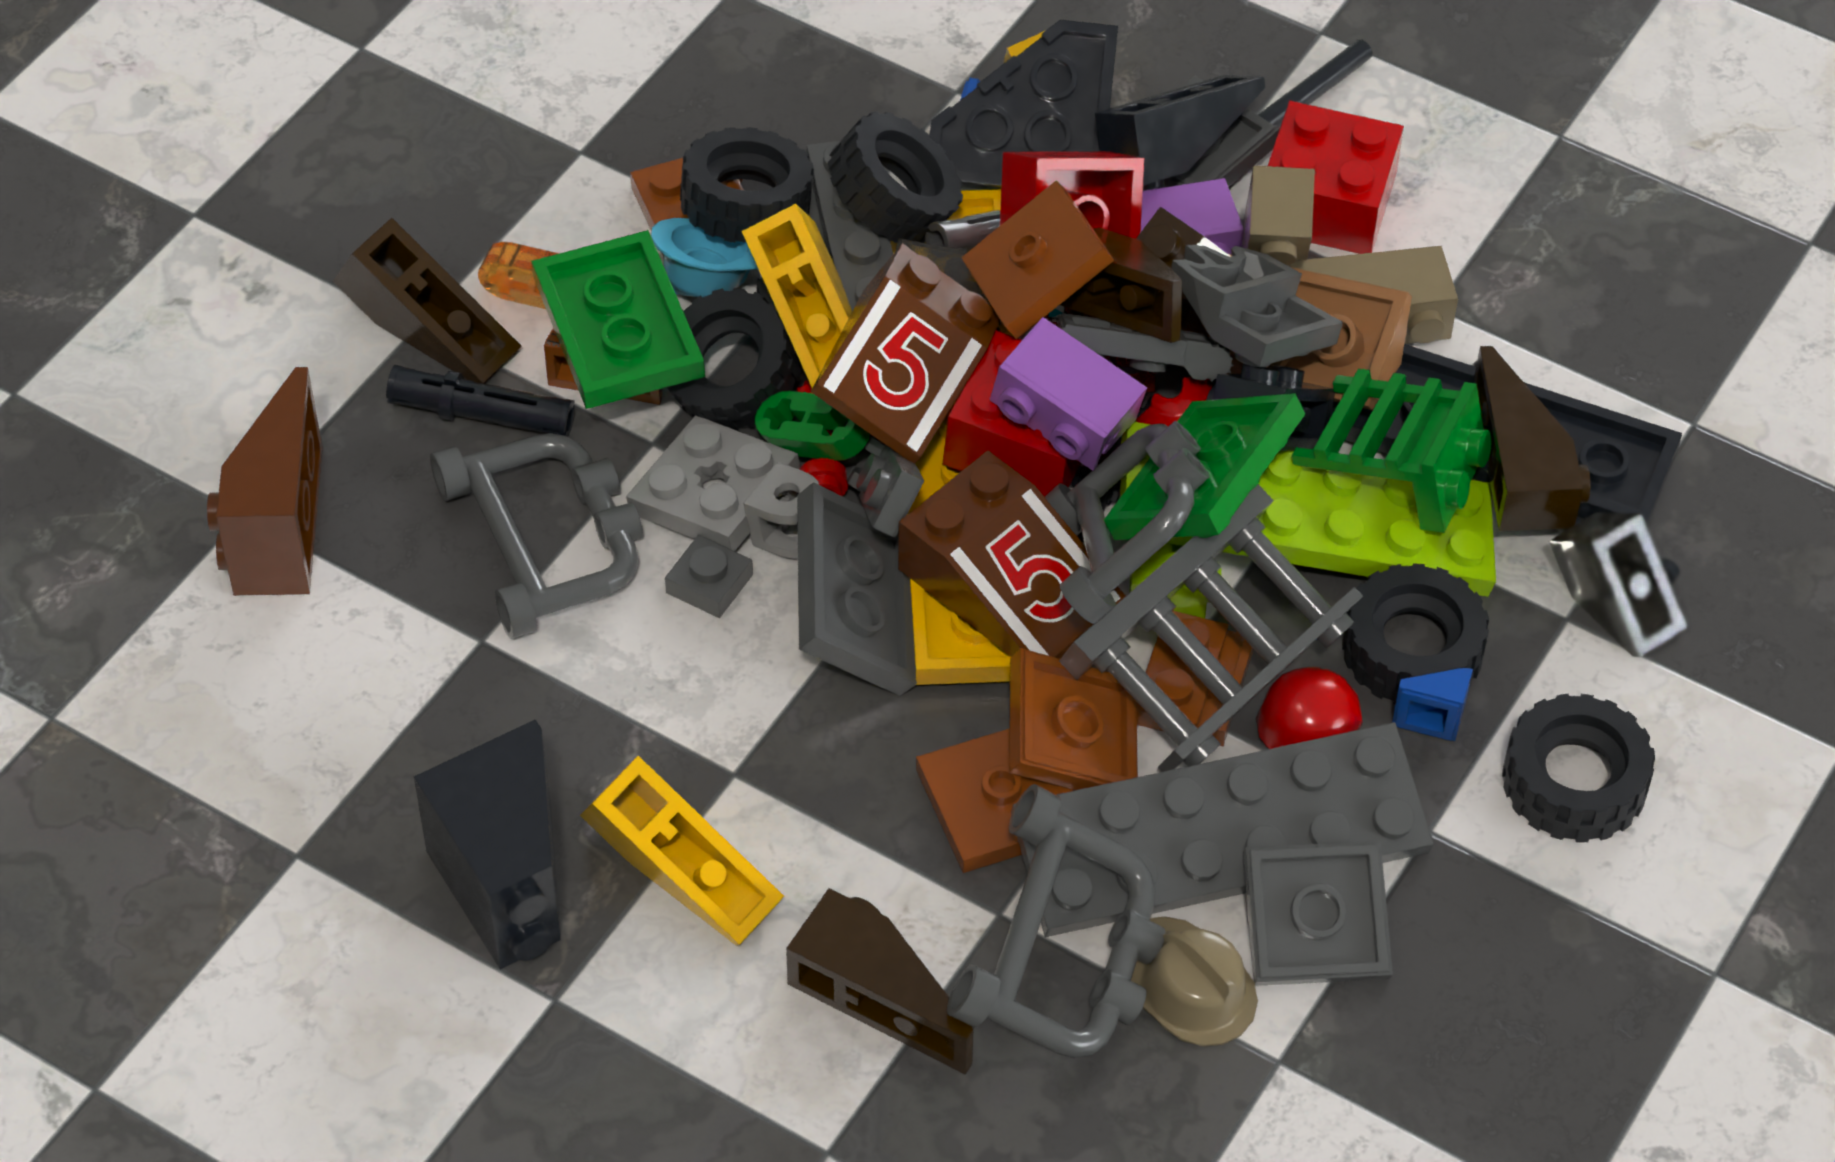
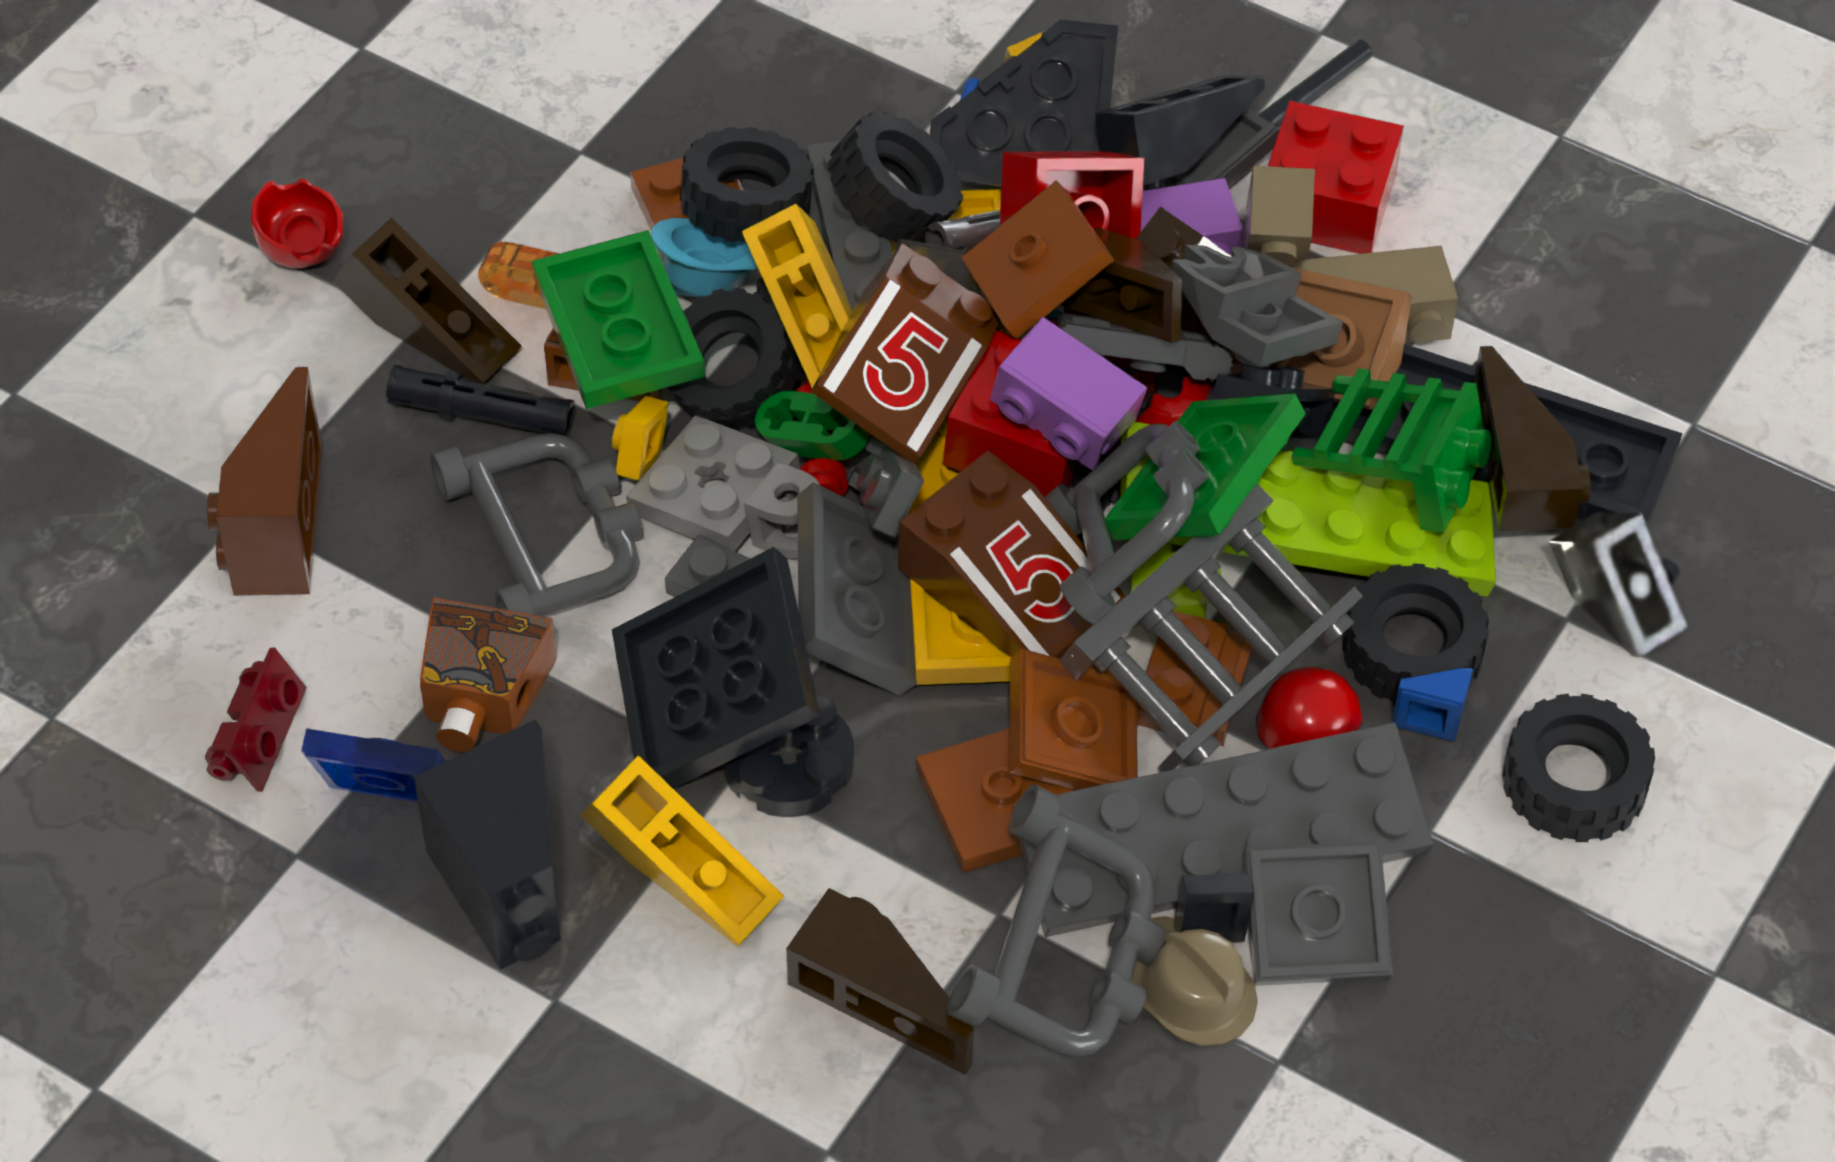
none -> dark red hinge [205,647,307,792]
none -> red hair [251,178,343,268]
none -> clear blue plate [301,728,446,802]
none -> torso [420,597,557,753]
none -> yellow plate [612,396,669,481]
none -> black plate [612,547,820,788]
none -> black plate [723,695,854,817]
none -> black plate [1173,874,1255,942]

